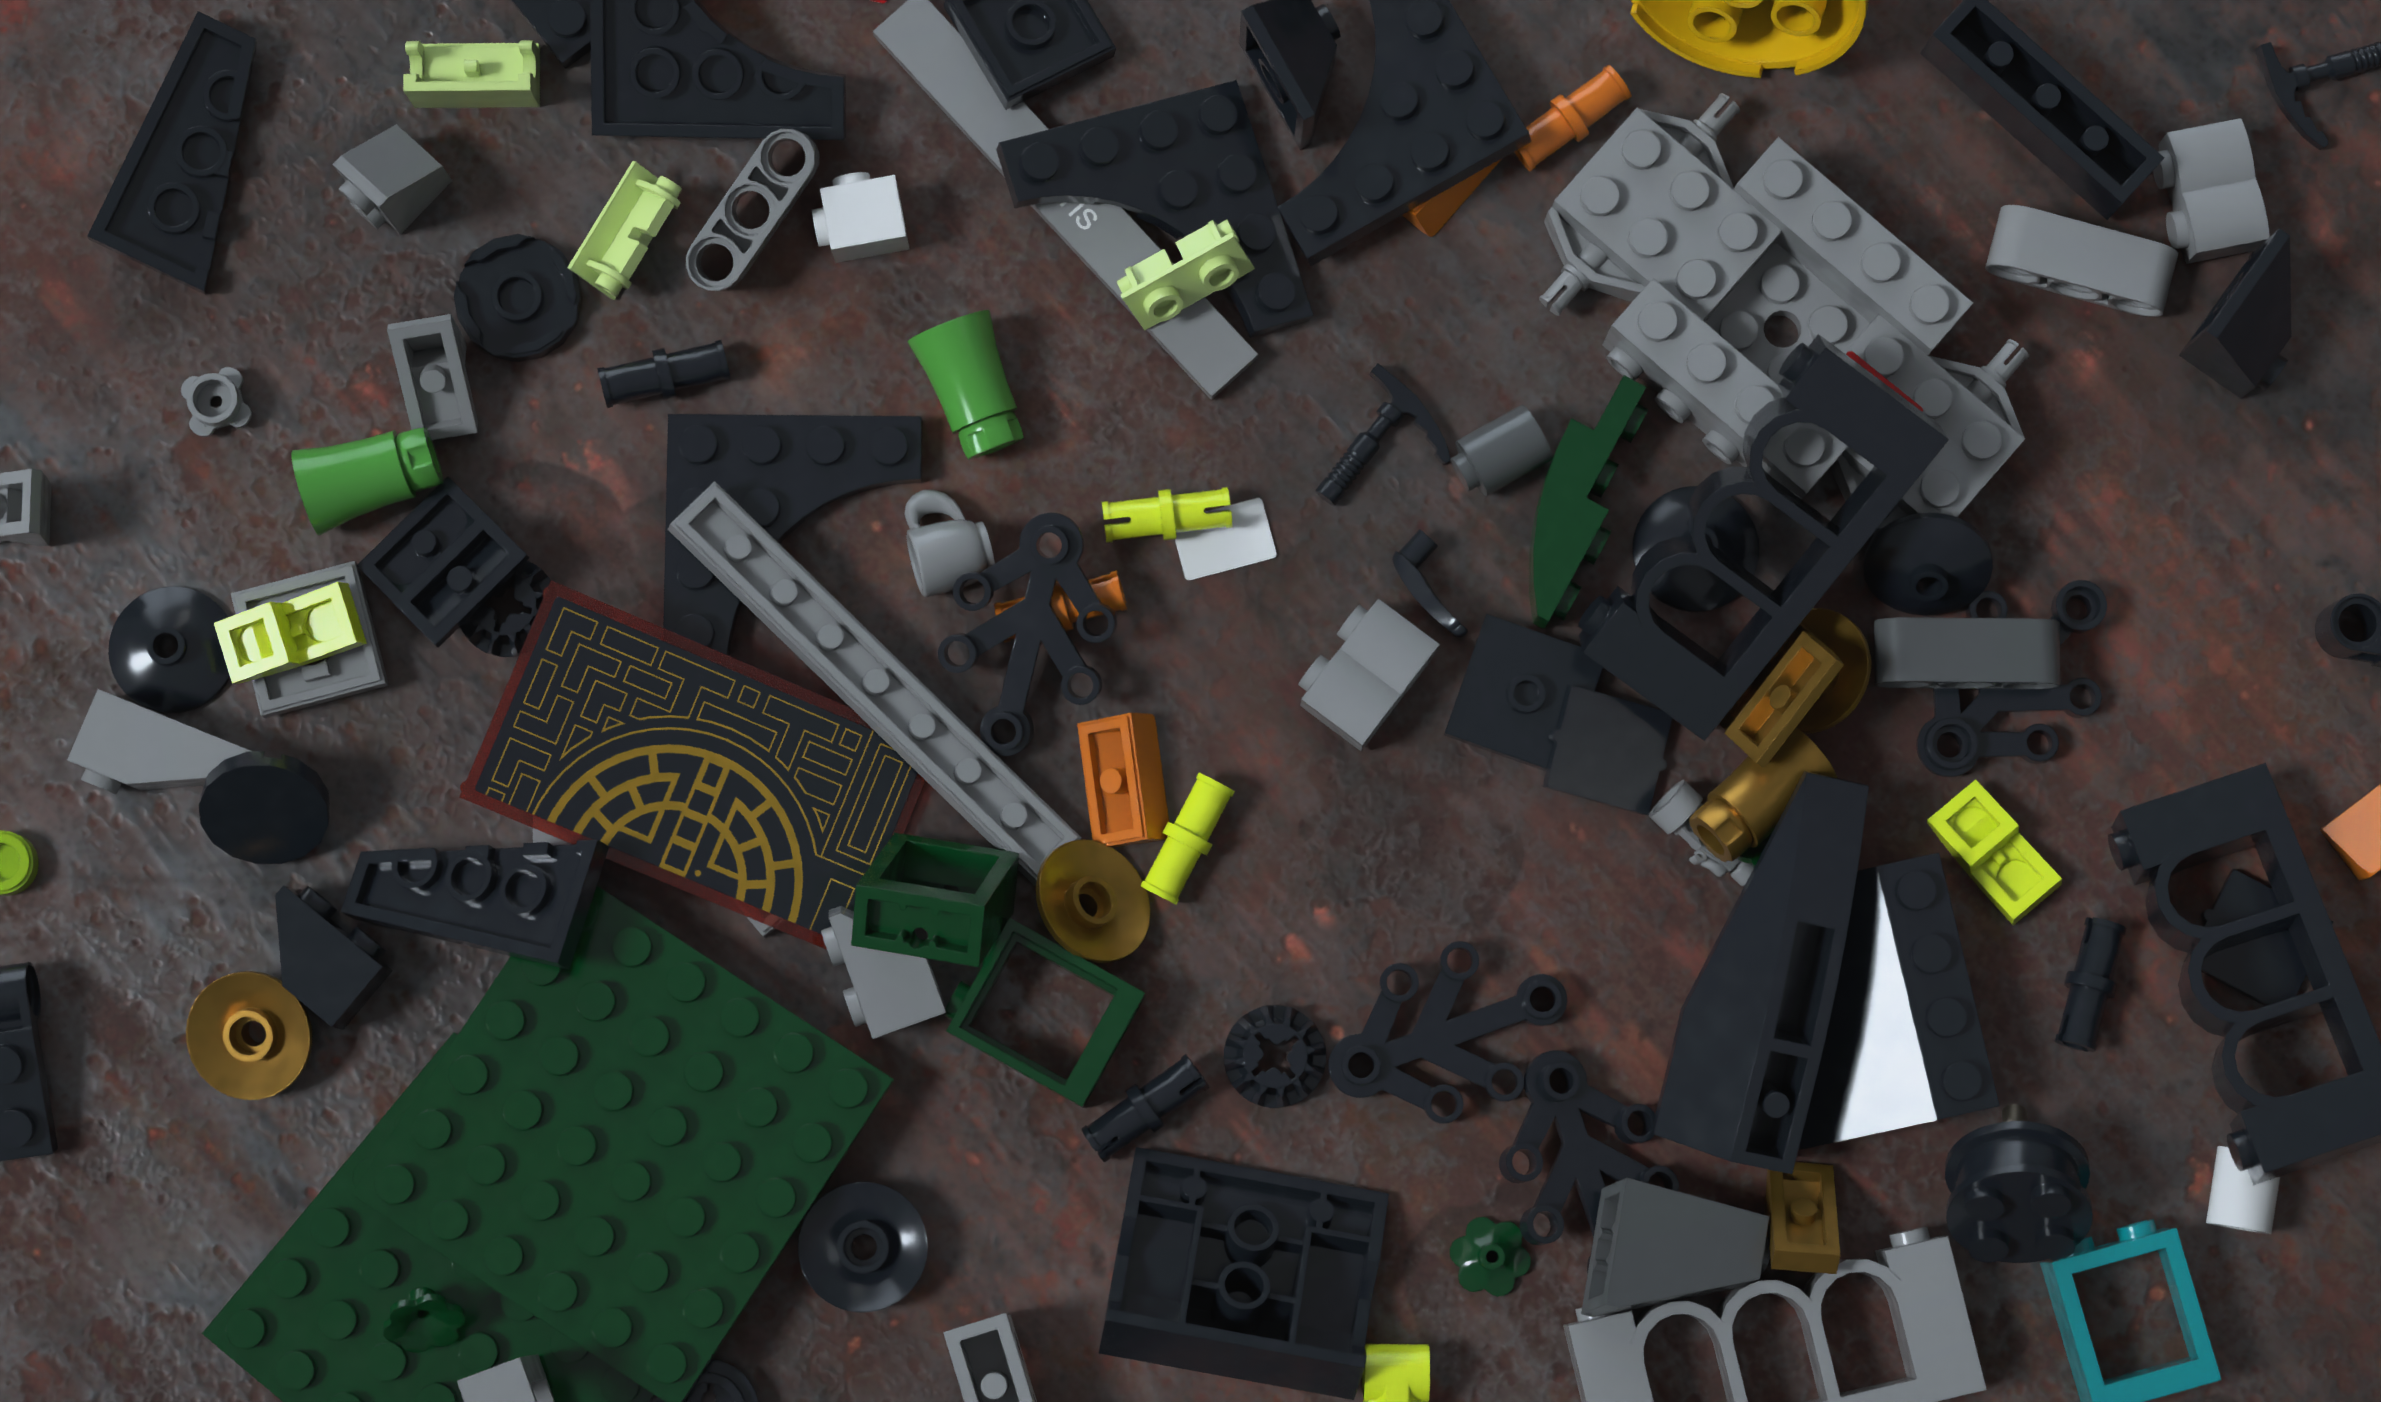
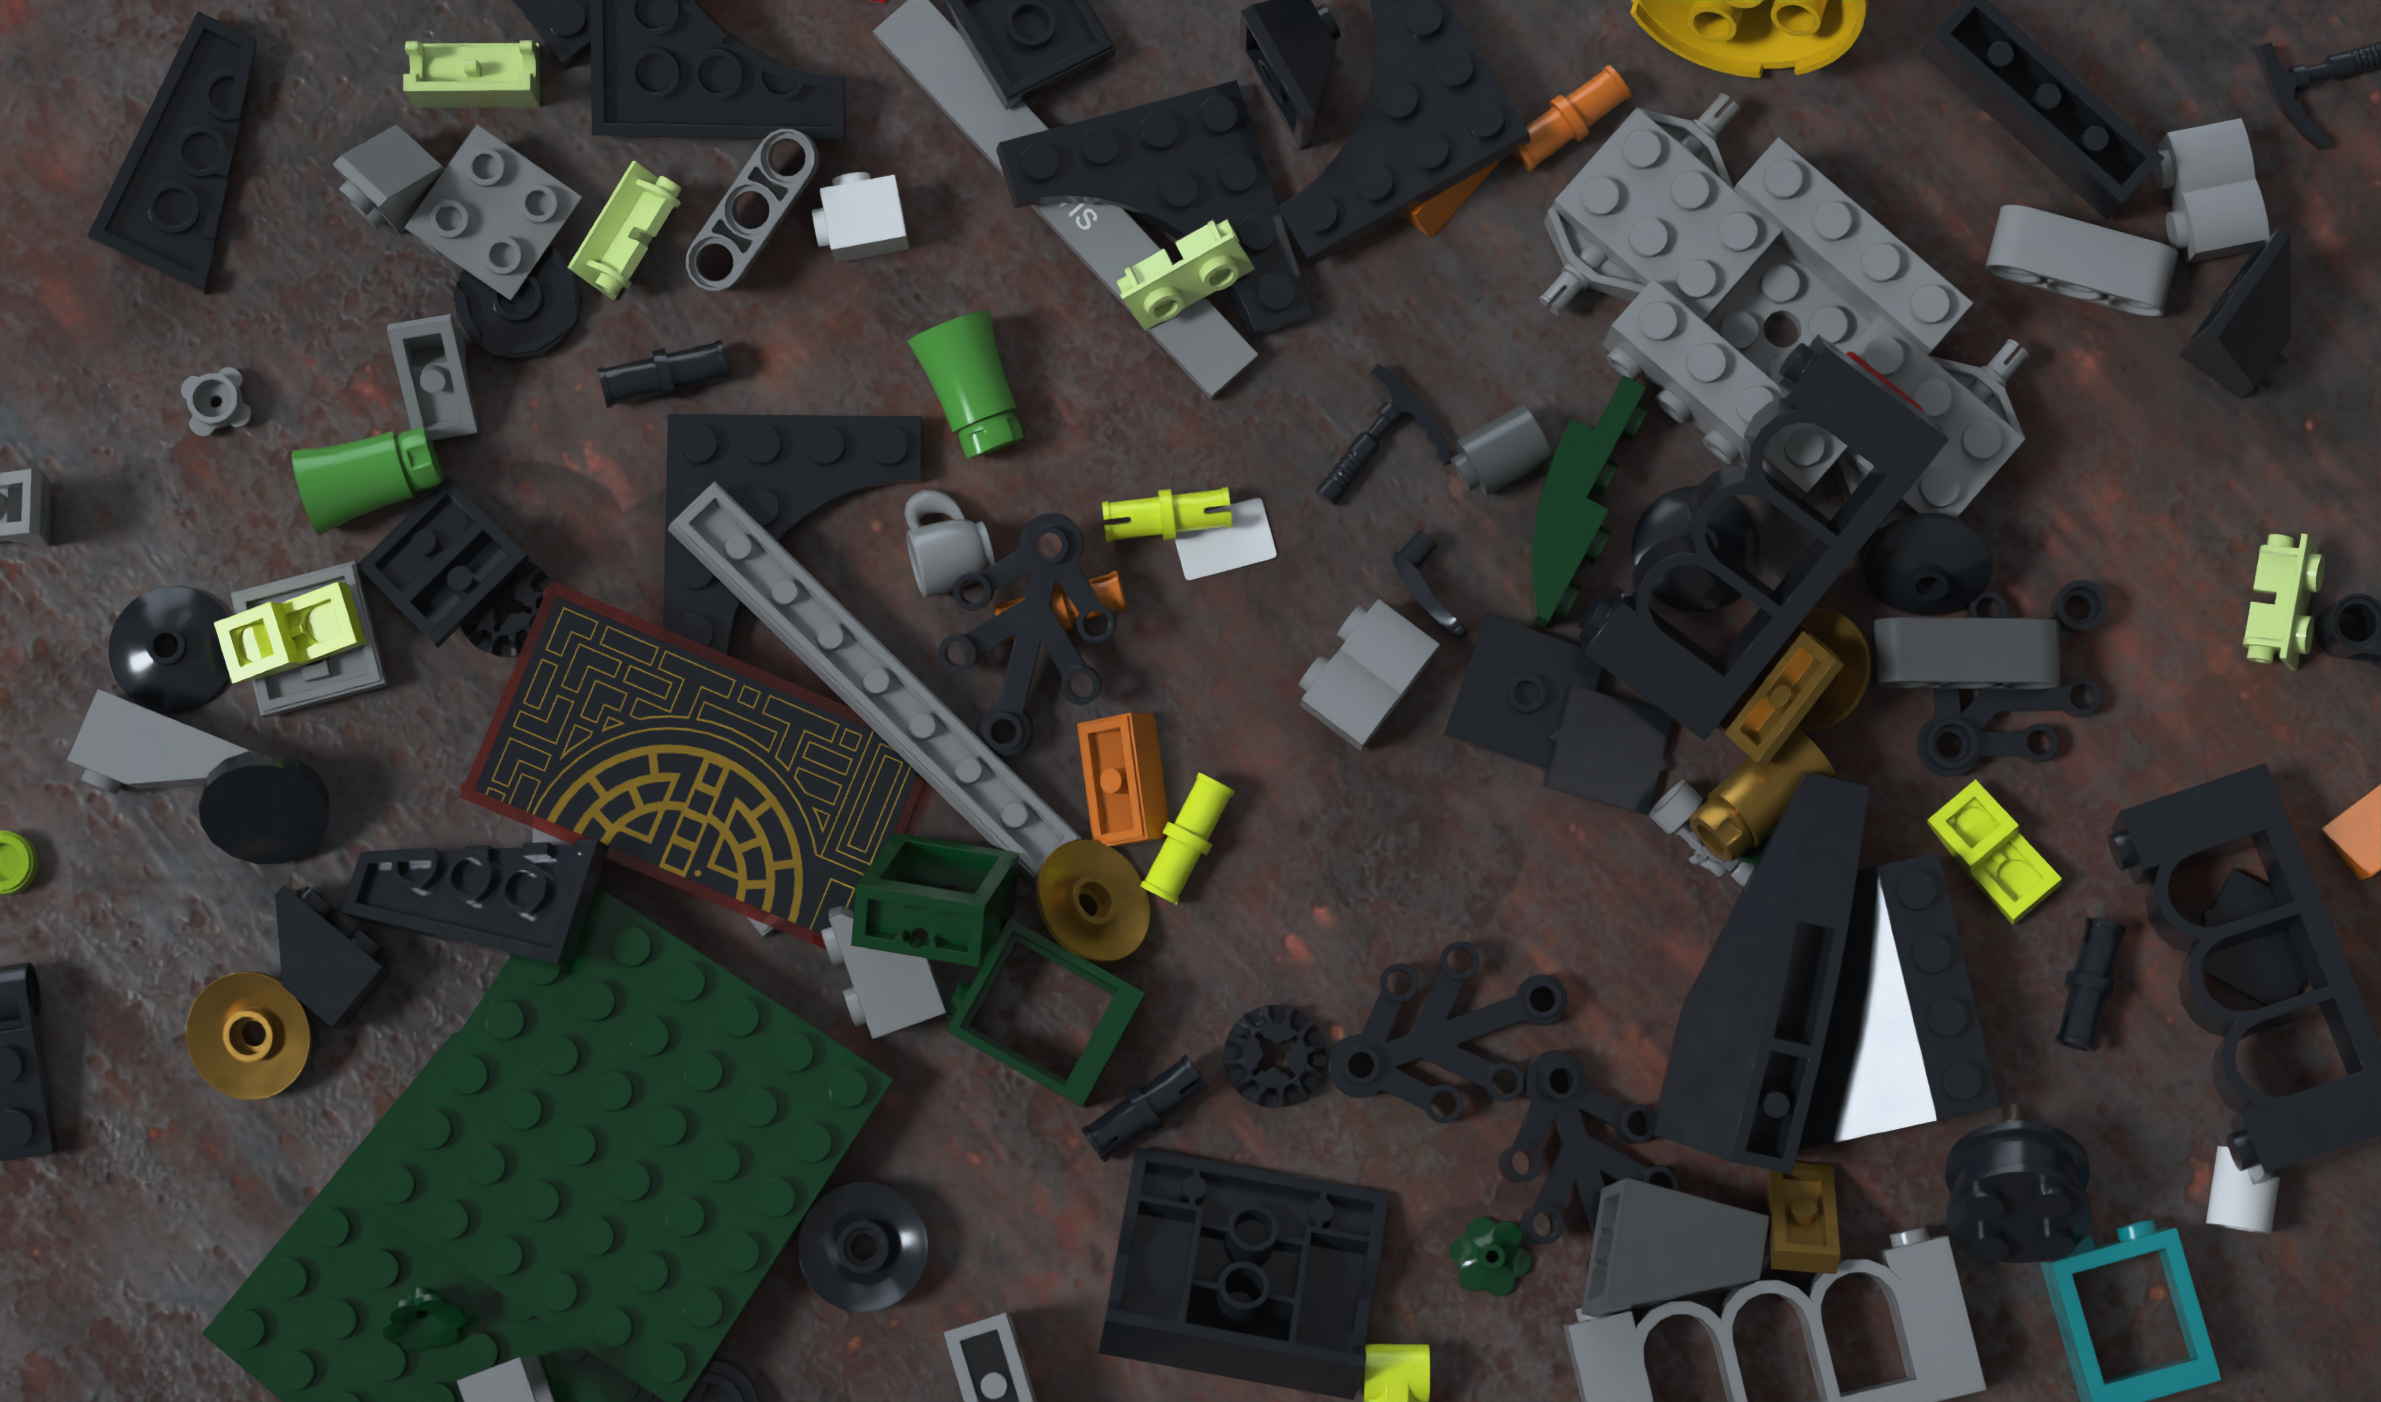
none -> light grey hinge [404,124,582,301]
none -> yellowish green hinge [2243,533,2325,671]

